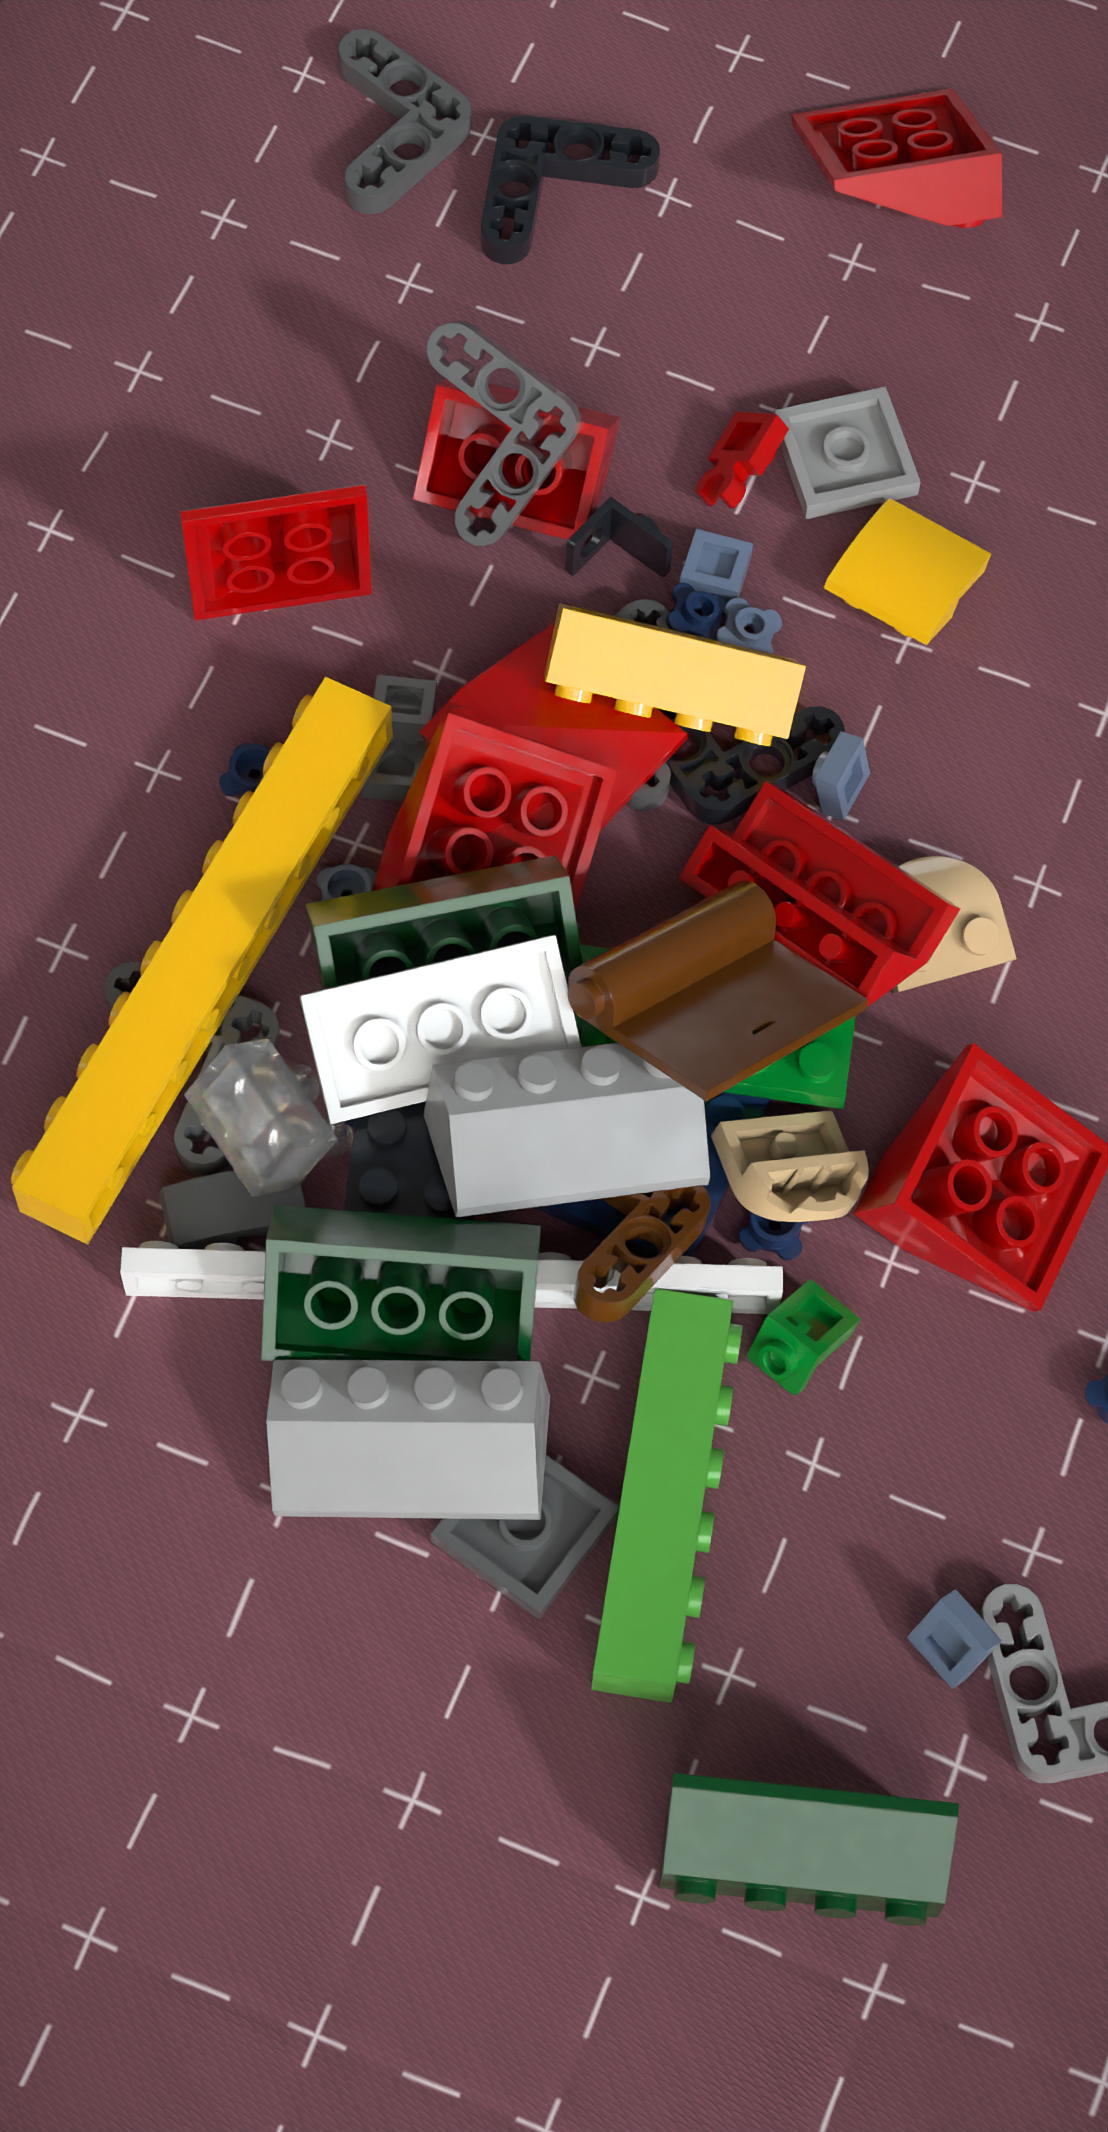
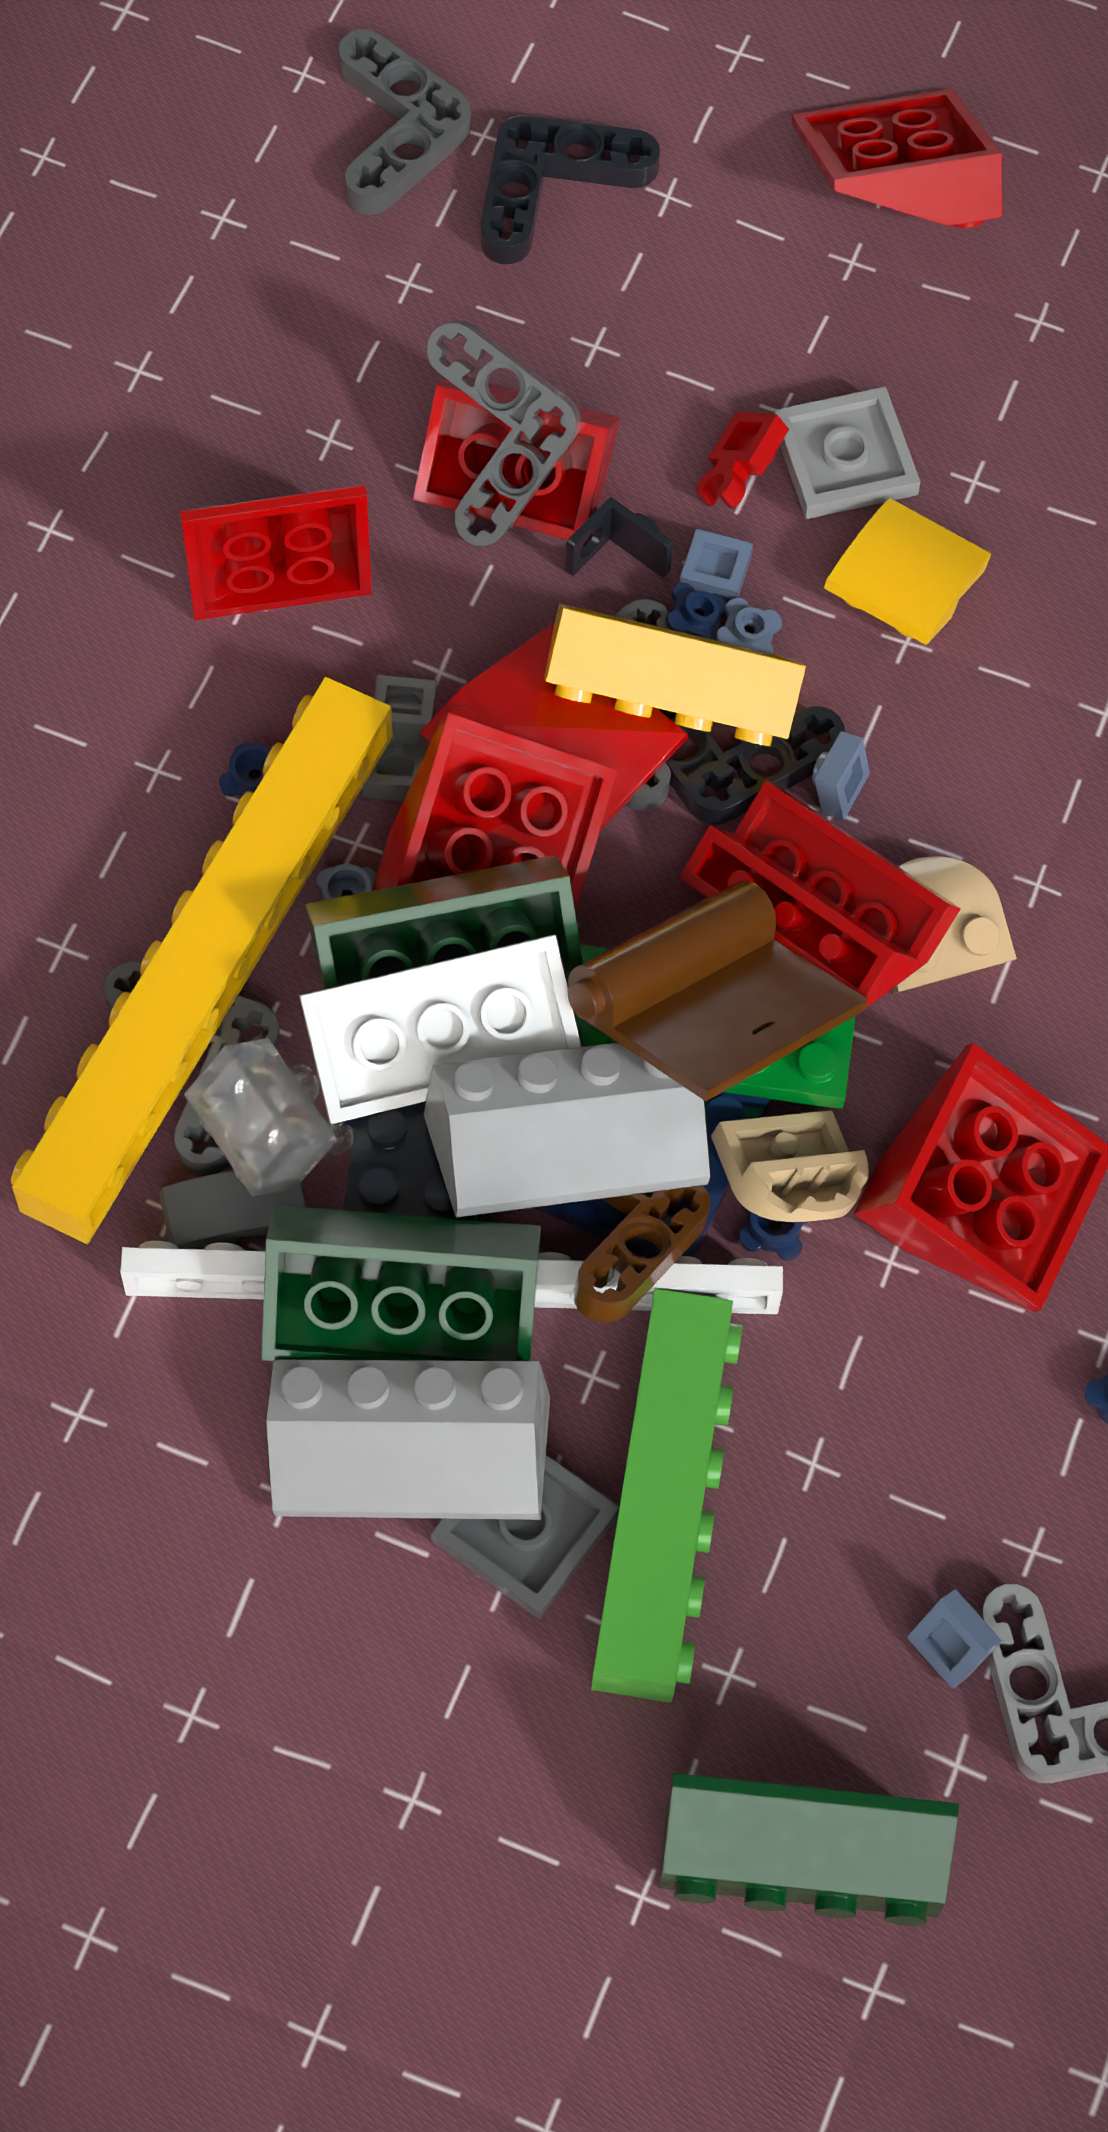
green bracket [747,1279,861,1395] -> none

